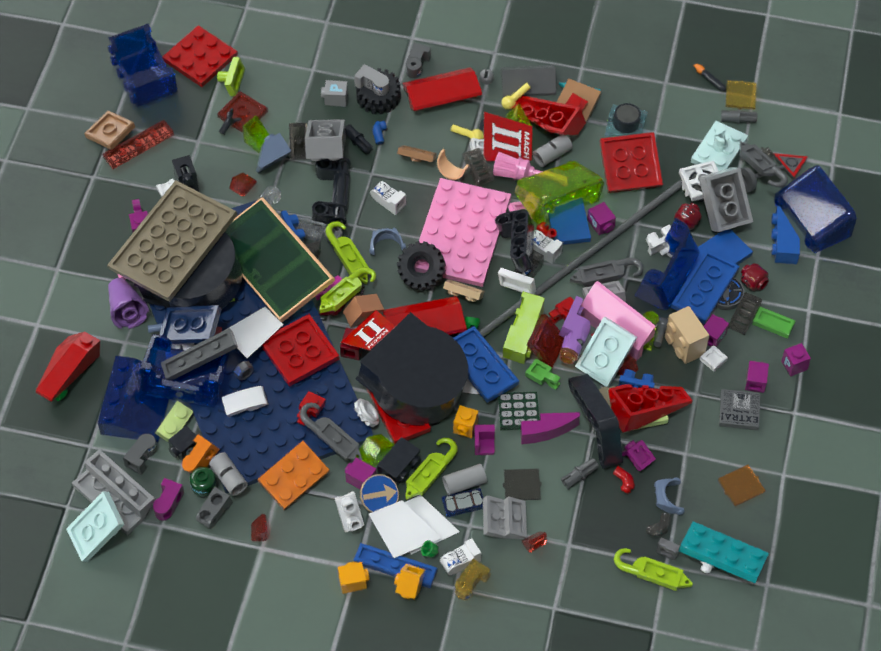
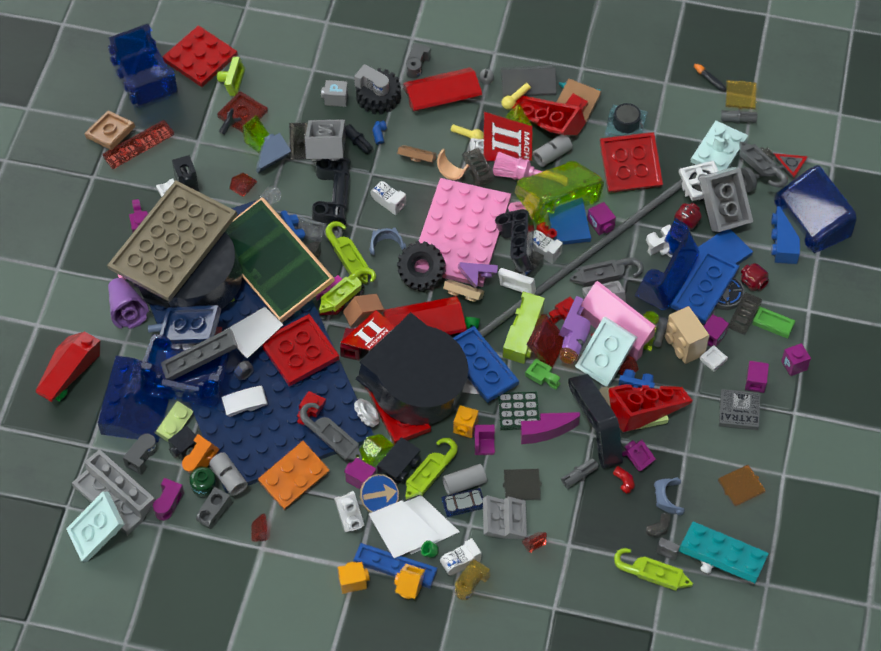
none -> medium lavender slope [458,262,498,288]

